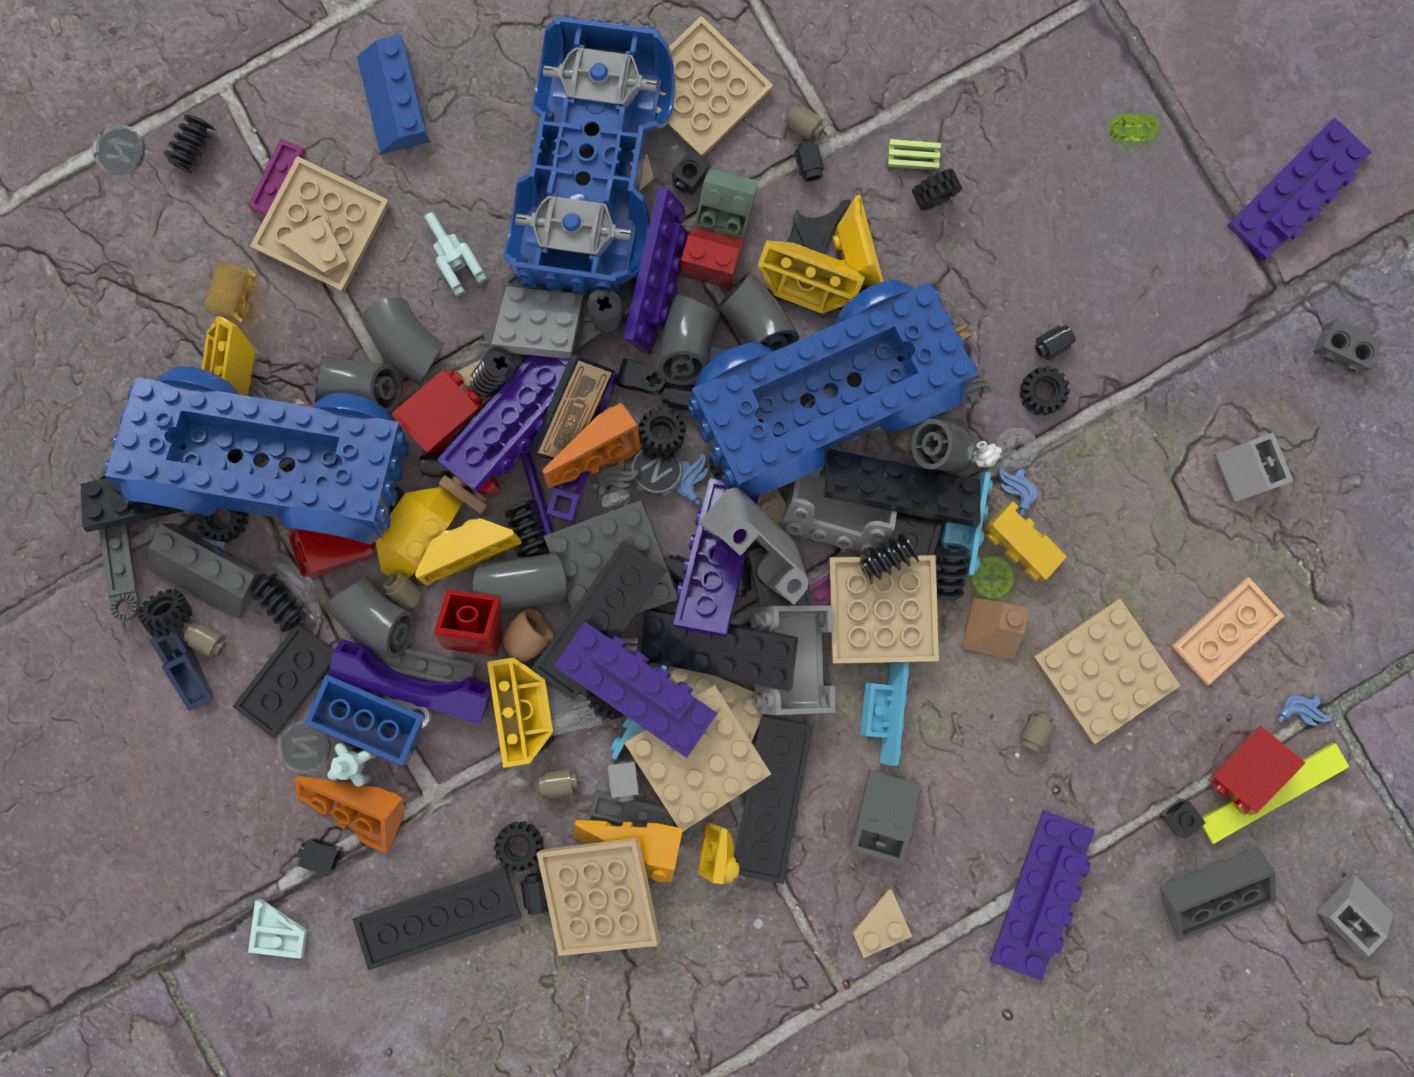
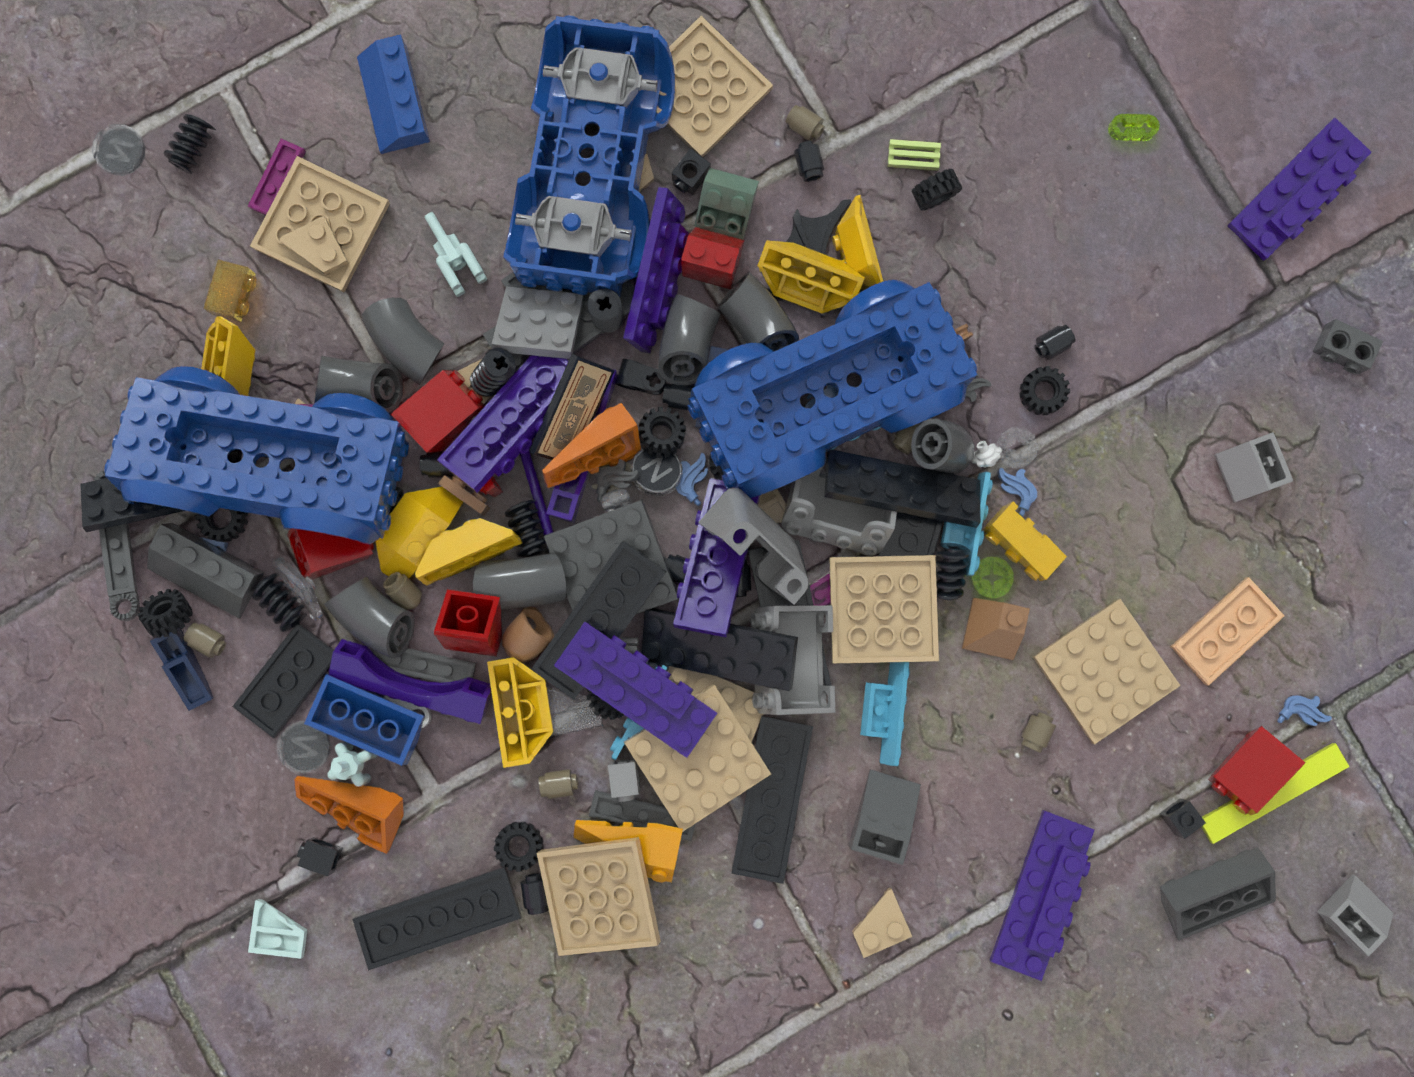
yellow slope [697,822,739,884] -> none
black piece [859,533,919,585] -> none

